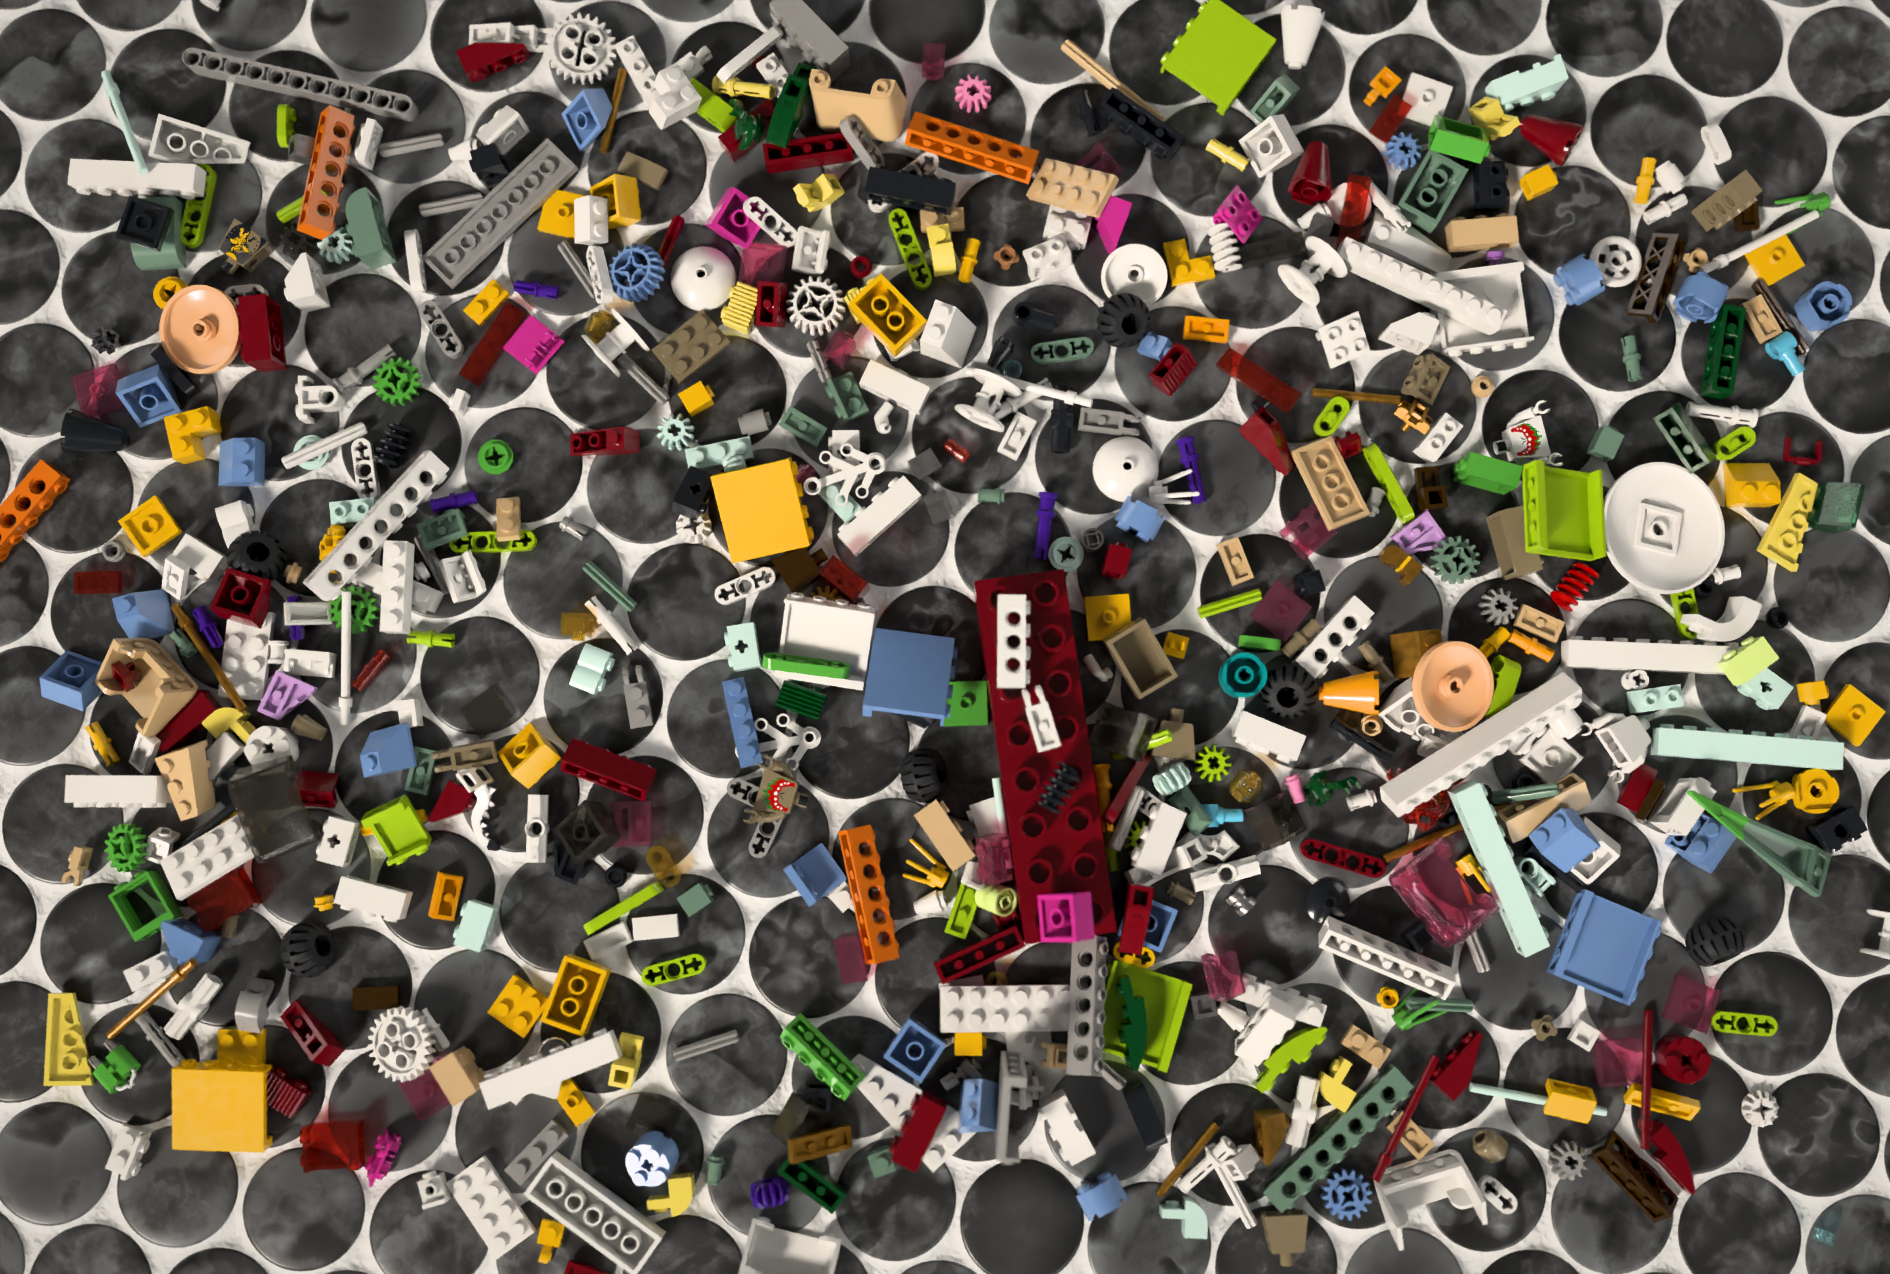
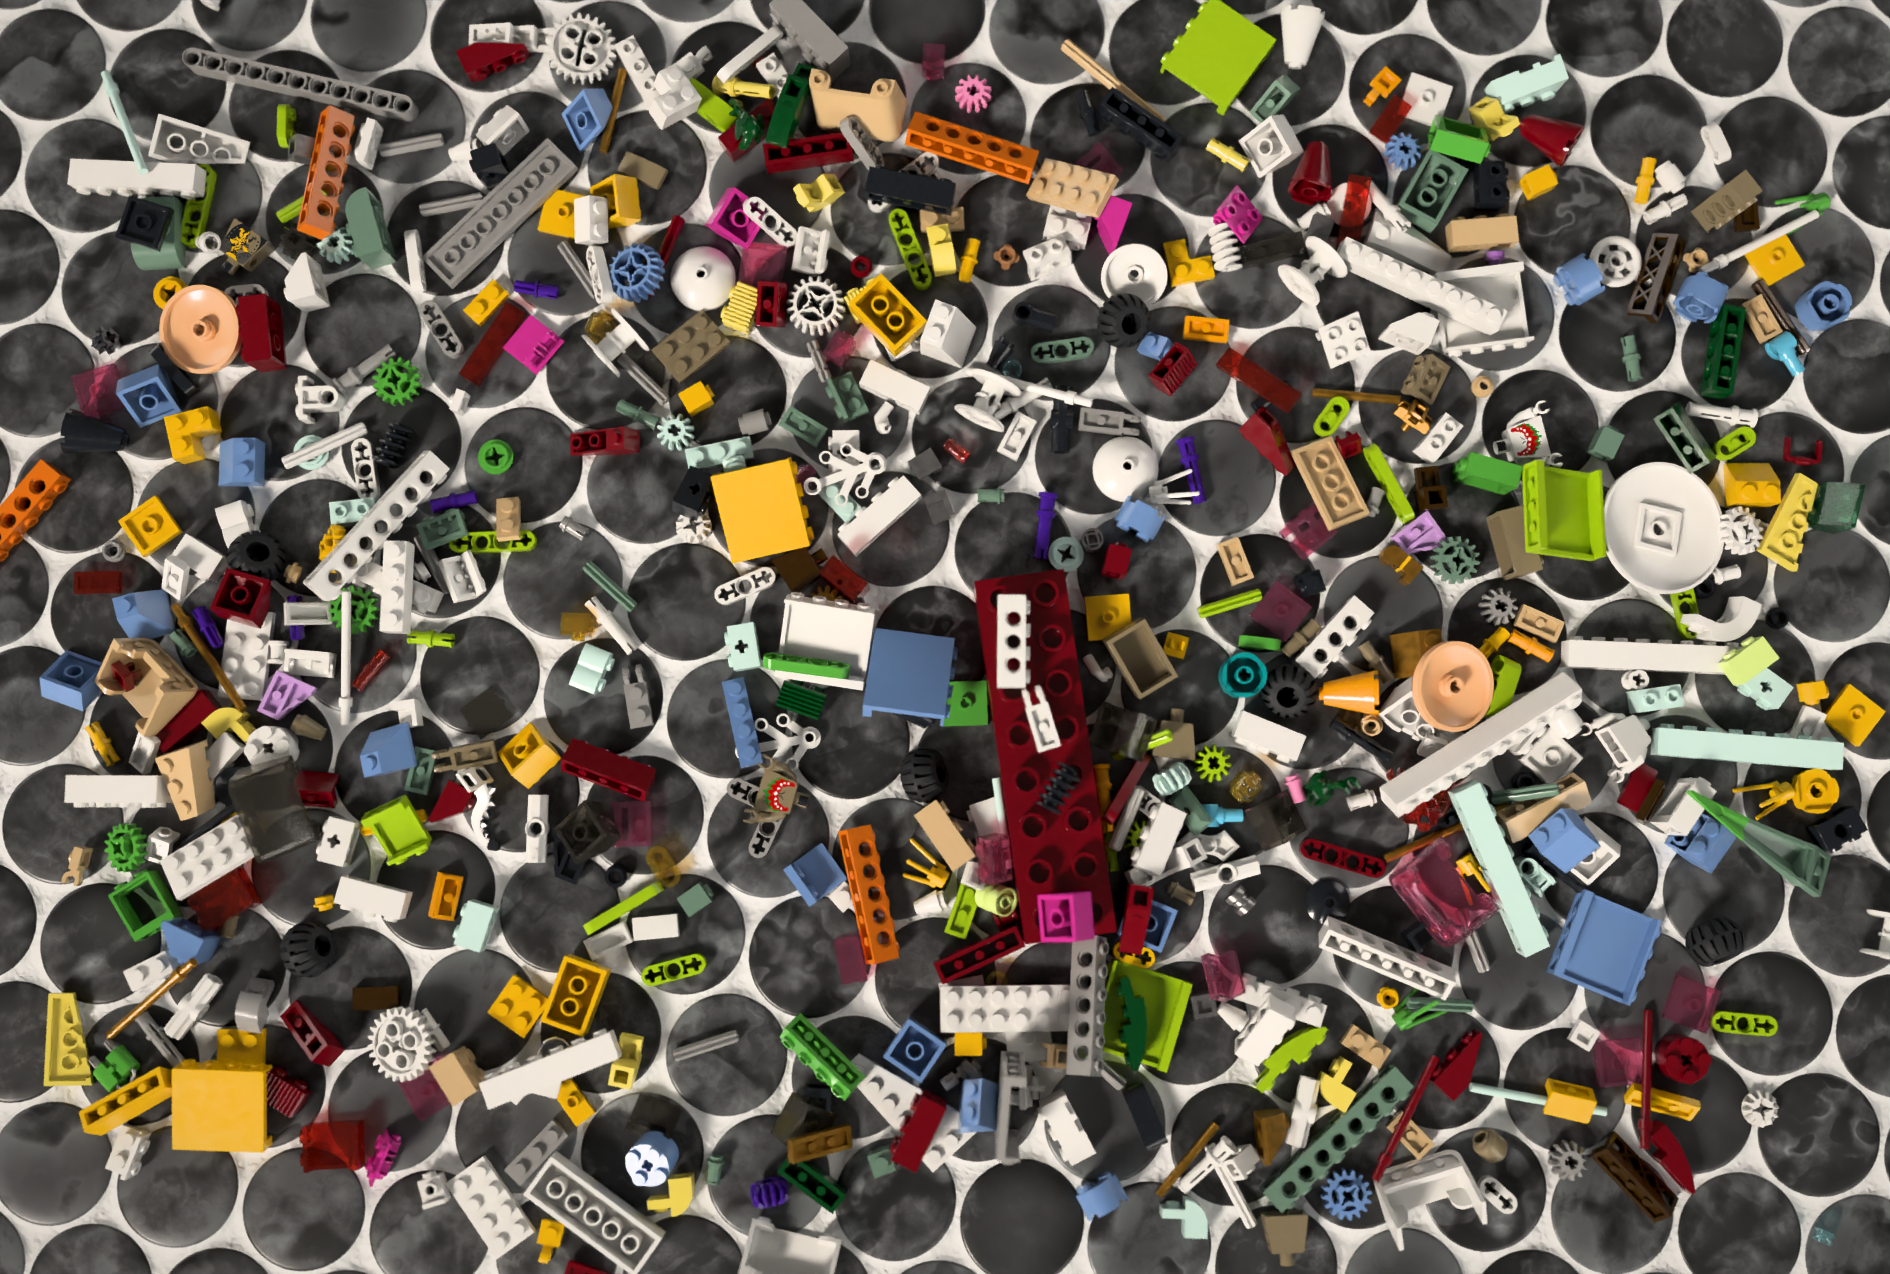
dark tan plate [1531,1014,1558,1041] -> none
red piece [1550,563,1600,612] -> none
none -> yellow brick [79,1067,172,1136]
none -> white cone [195,232,221,254]
none -> sand green axle [616,400,660,430]
none -> white gear [1717,506,1763,555]

